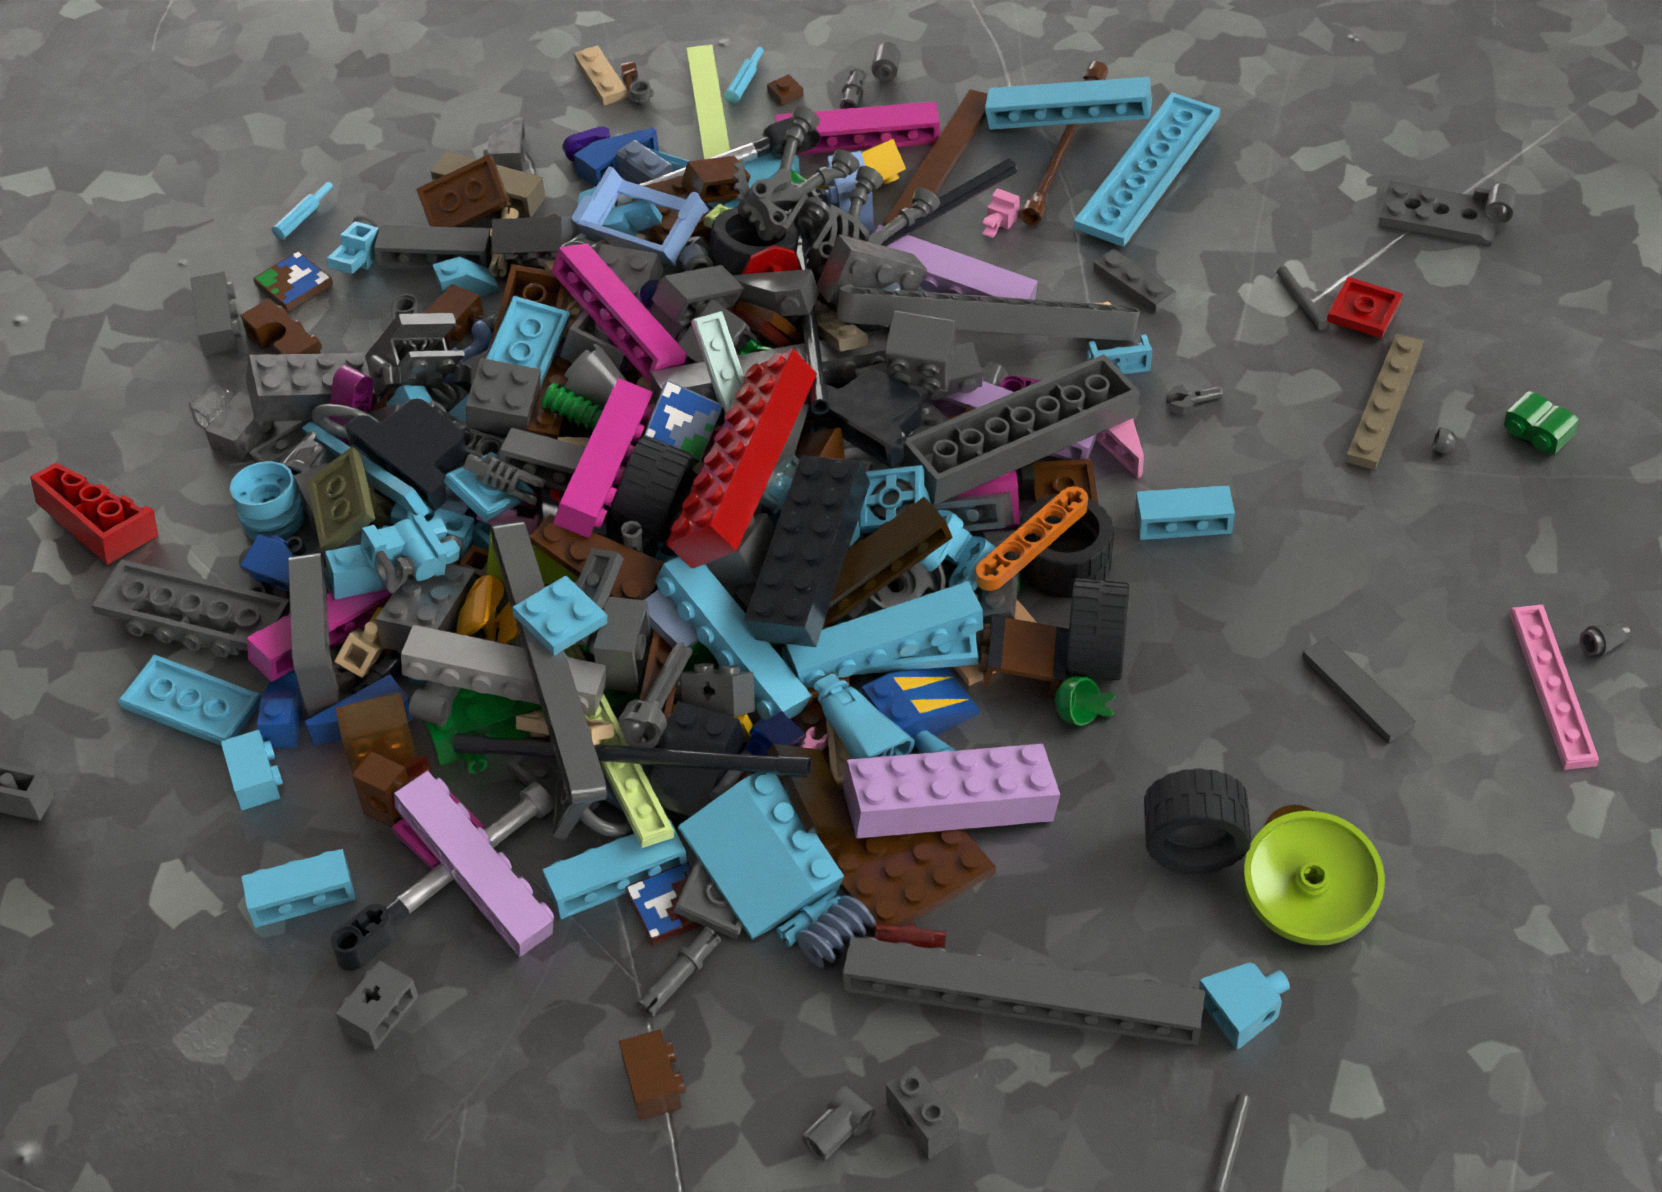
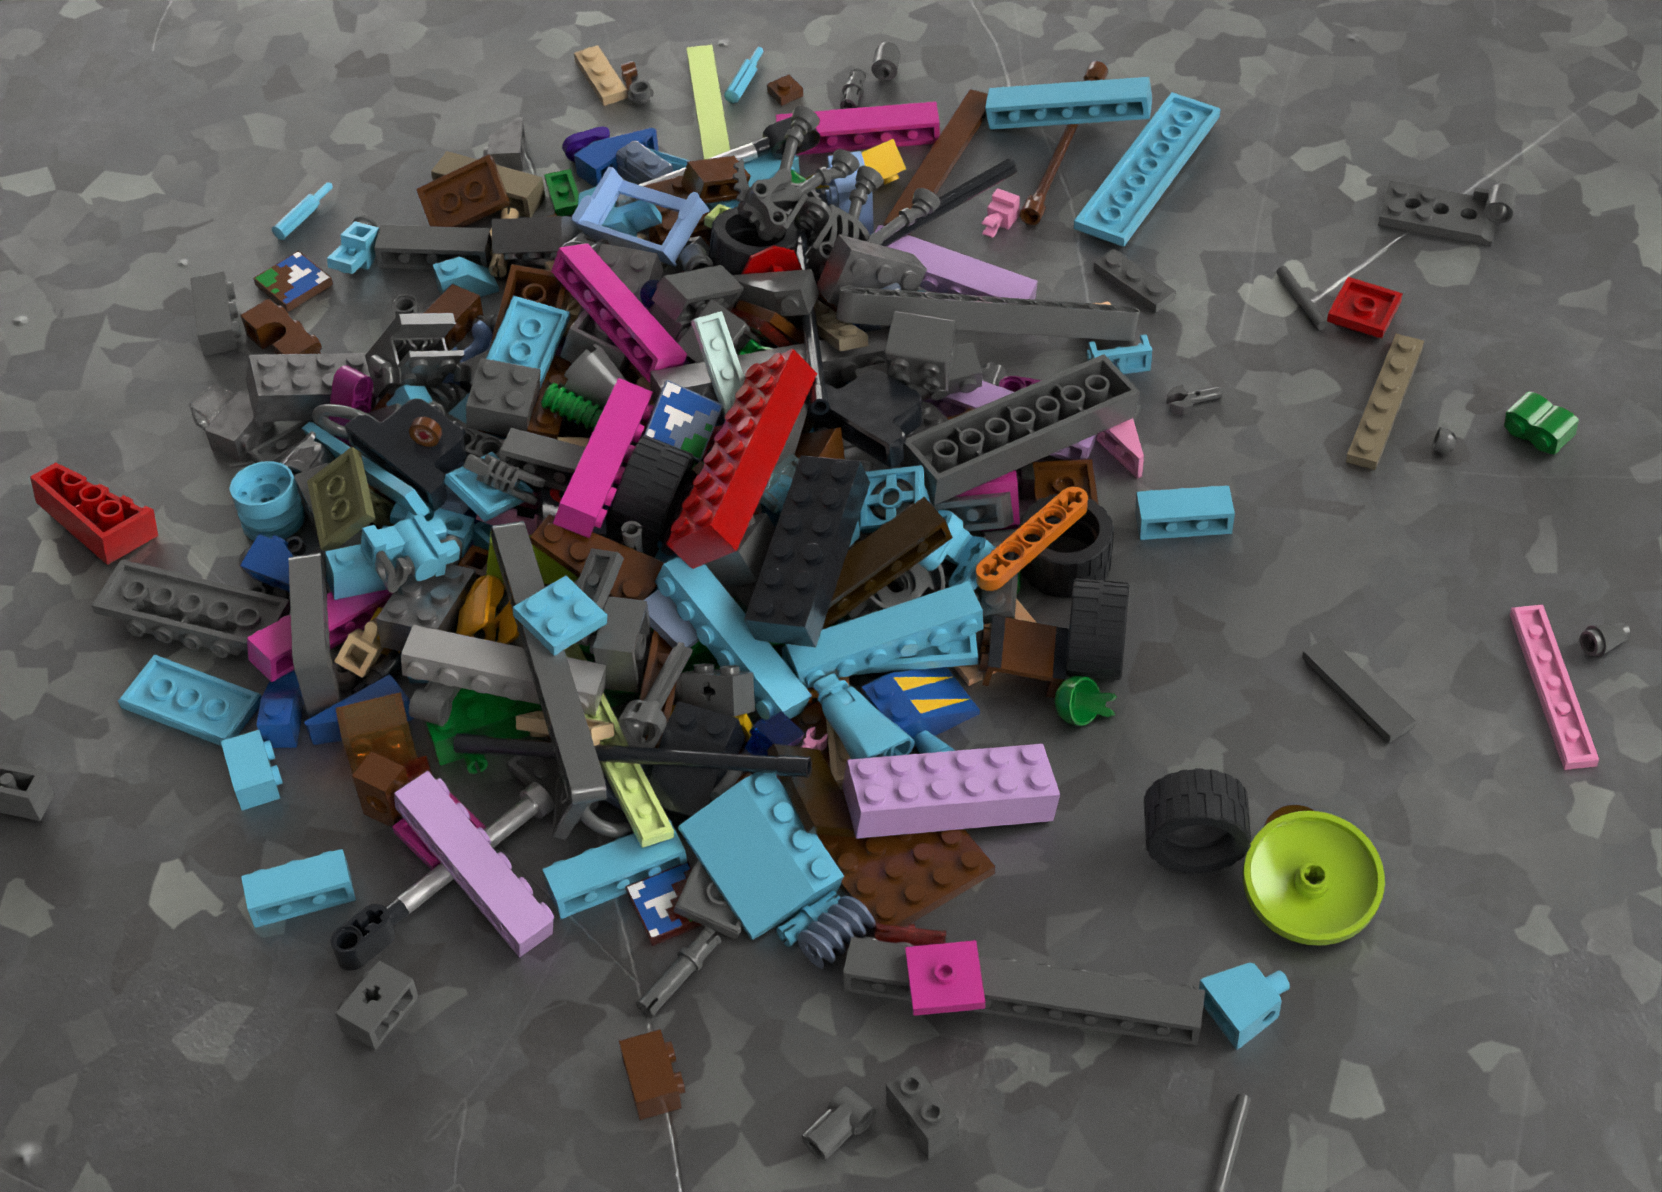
none -> reddish brown tile [409,417,442,447]
none -> green plate [544,169,579,216]
none -> dark pink plate [905,940,985,1016]

